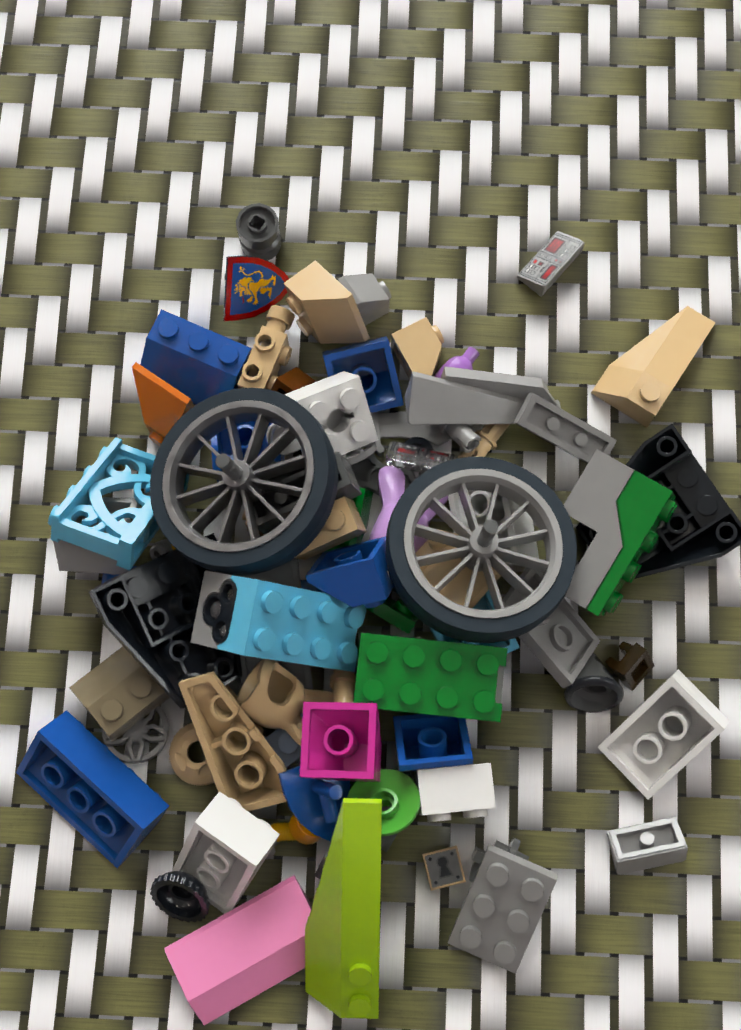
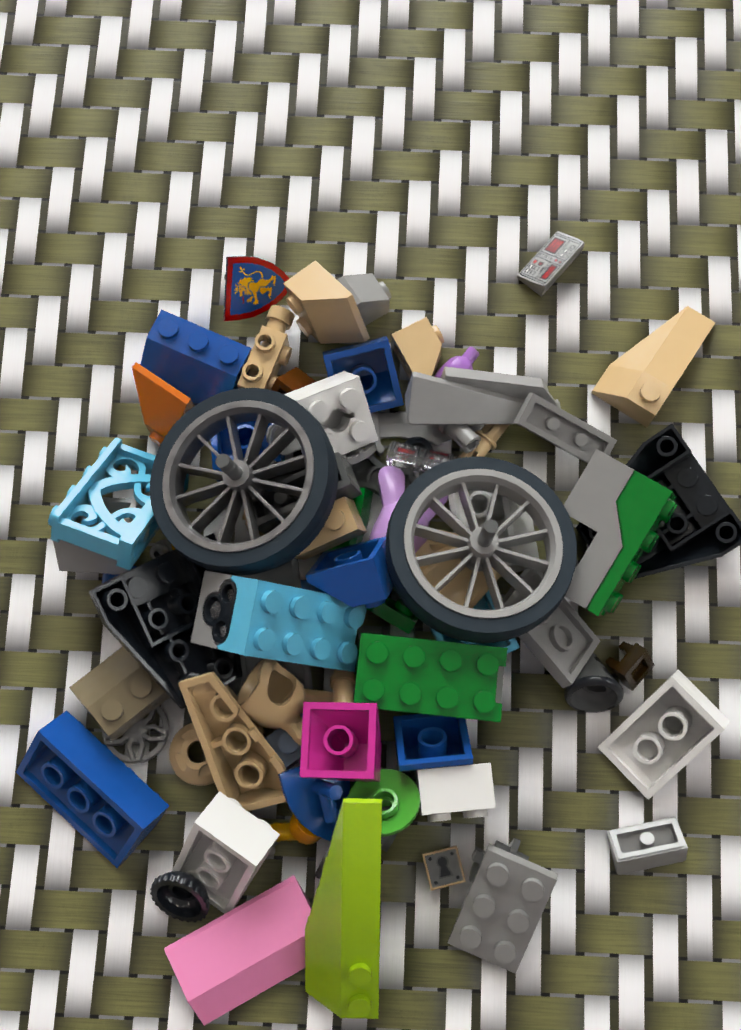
dark grey wheel [236,203,281,261] -> none

